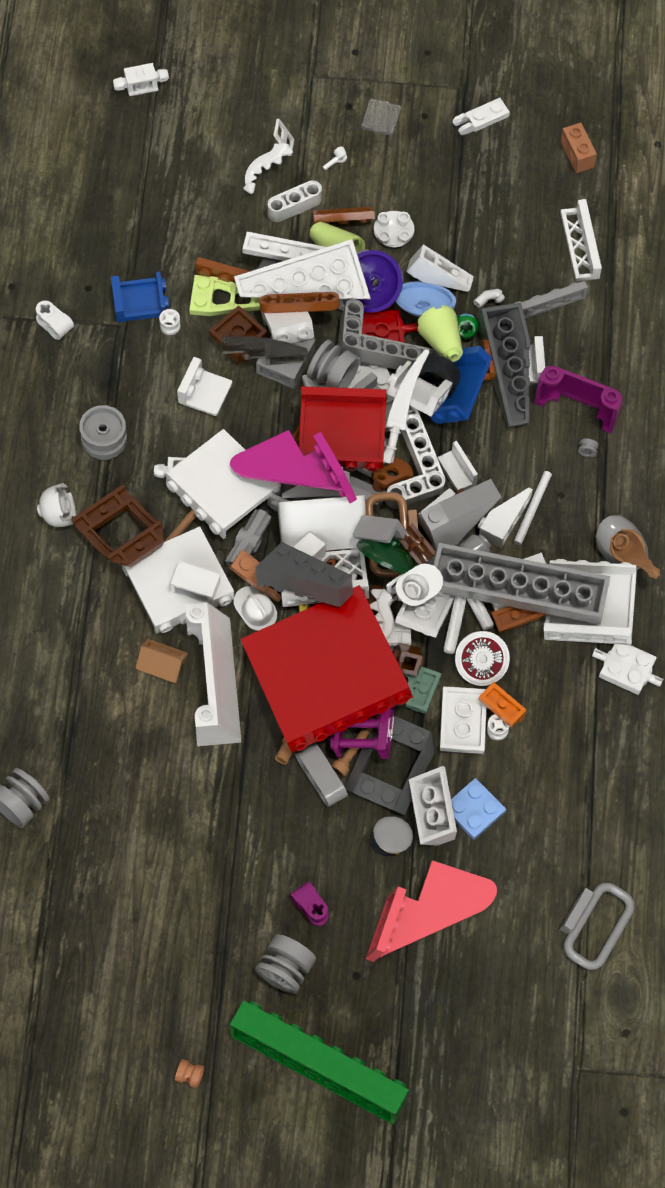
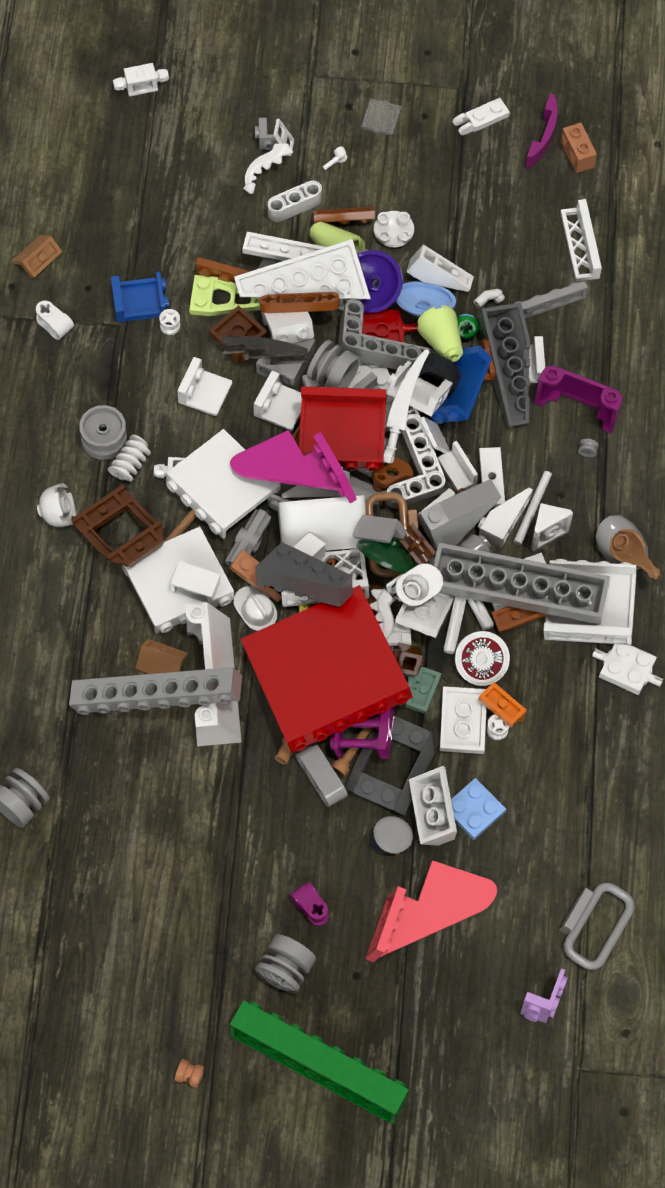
none -> medium nougat panel [12,235,62,278]
none -> light grey brick [69,667,242,715]
none -> white piece [108,435,151,482]
none -> white bracket [254,371,301,431]
none -> light grey bracket [255,118,279,150]
none -> white piece [420,416,450,453]
none -> white tile [479,447,505,508]
none -> lavender bracket [520,968,568,1023]
none -> magenta slope [525,93,557,168]
none -> white slope [531,503,573,552]

